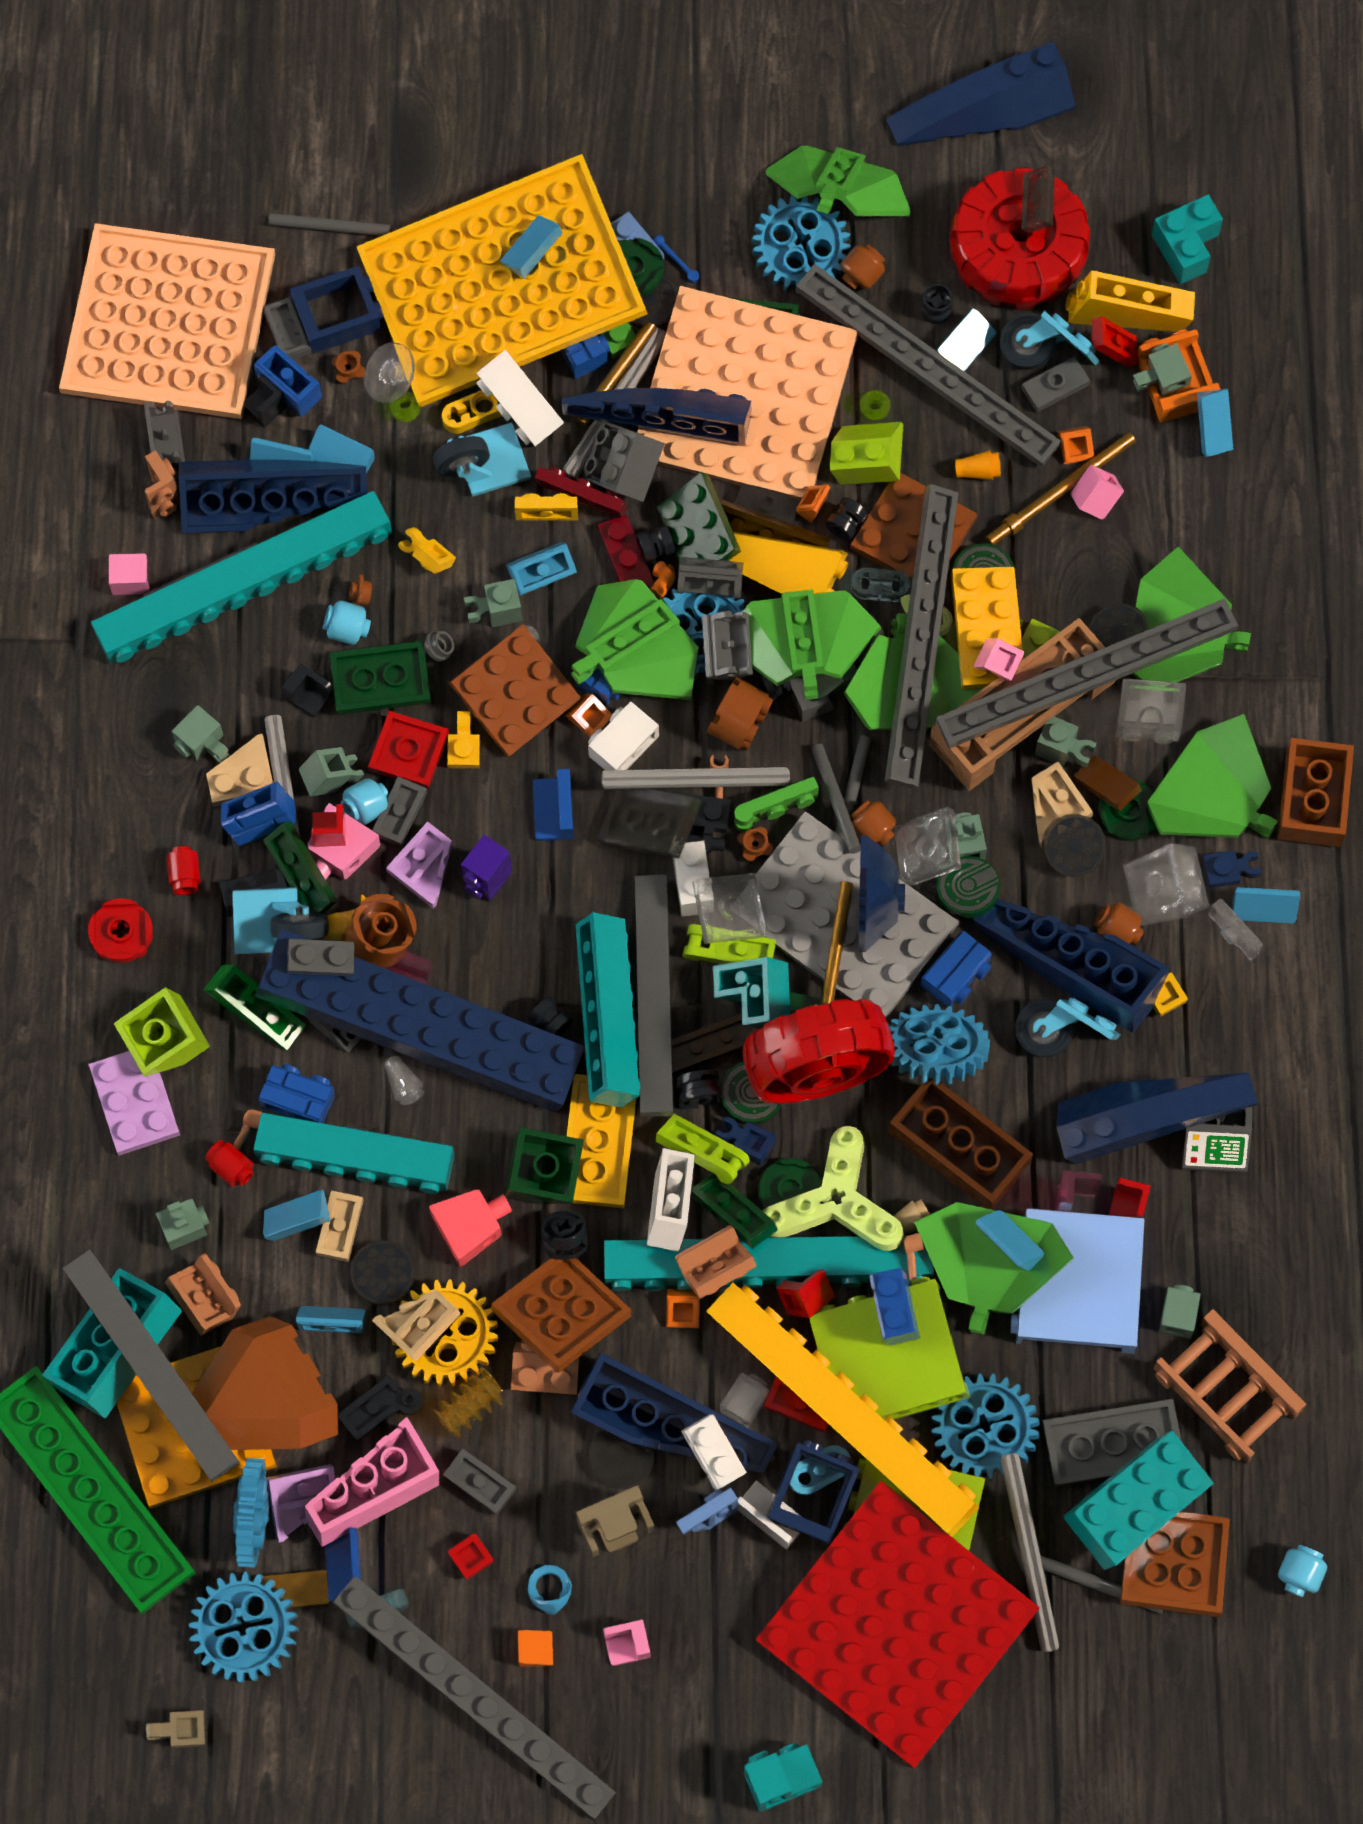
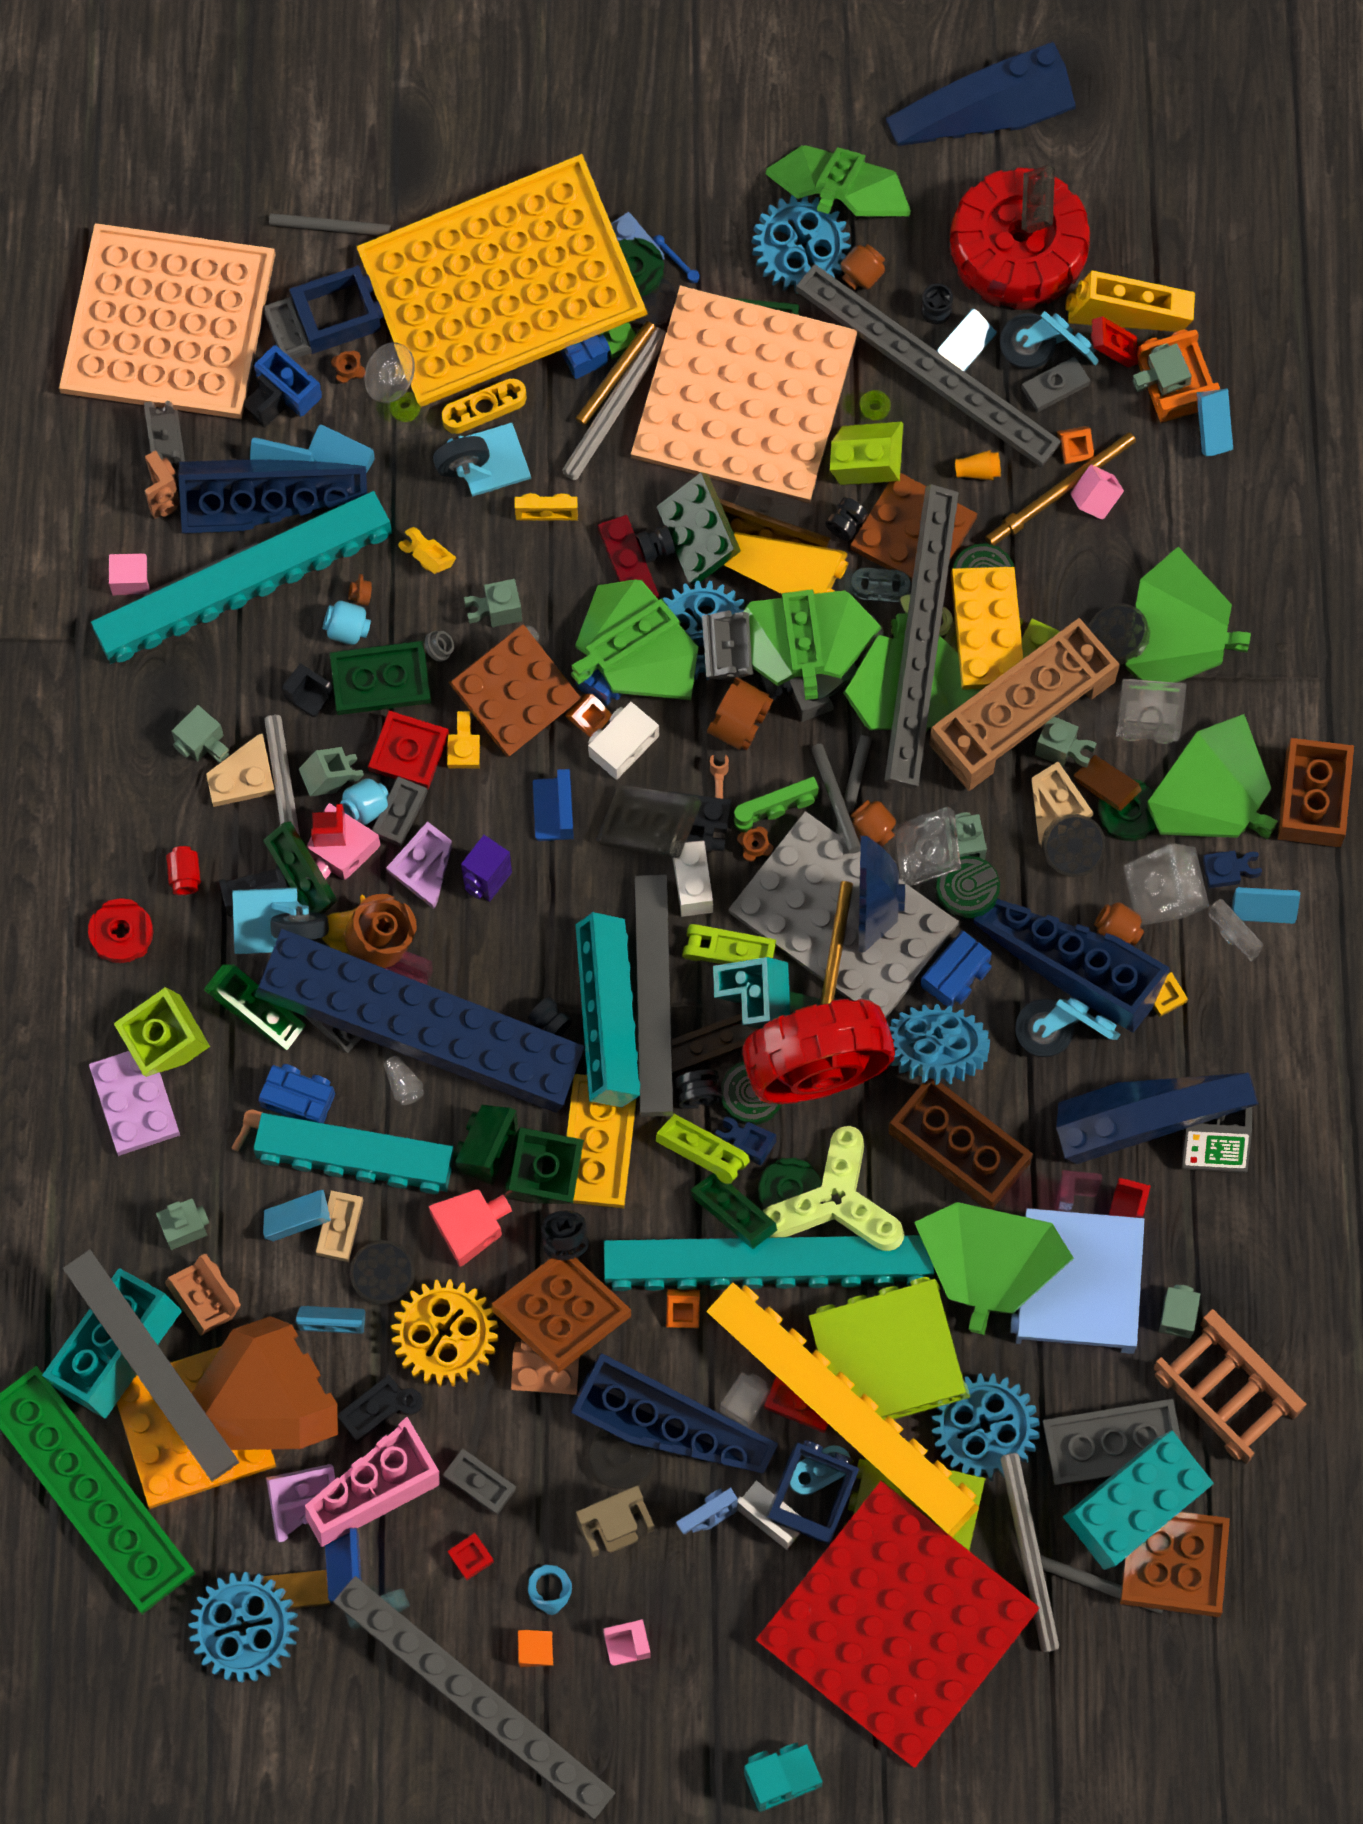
dark tan plate [146,1710,205,1748] -> none
red brick [205,1140,254,1187] -> none
blue brick [221,781,296,846] -> none
dark azure gear [233,1458,269,1568] -> none
dark grey plate [287,939,354,977] -> none
tan wing [372,1290,461,1362] -> none
clear yellow piece [431,1367,503,1439] -> none
white brick [476,350,564,447] -> none
dark azure slope [500,215,562,279] -> none
dark azure slope [506,542,577,595] -> none
dark red plate [535,466,627,518] -> none
dark blue wedge [562,388,752,446] -> none
dark grey slope [582,420,665,502] -> none
light grey axle [601,767,790,789] -> none
white brick [647,1148,695,1252] -> none
orange arm [650,561,675,600] -> none
nougat bracket [675,1225,757,1298] -> none
dark grey hinge [677,557,744,598] -> none
white brick [681,1414,746,1490] -> none
clear tile [692,873,767,944] -> none
red panel [776,1270,835,1318] -> none
orange slope [796,484,830,523] -> none
blue brick [869,1268,920,1346] -> none
tan cone [893,1199,930,1235] -> none
nougat hand [902,1233,924,1281] -> none
dark grey plate [936,598,1238,749] -> none
bright pink panel [974,638,1025,681] -> none
dark azure slope [975,1210,1044,1271] -> none
teal brick [1151,194,1223,285] -> none
medium azure head [1278,1545,1327,1598] -> none
none -> dark green slope [453,1104,519,1185]

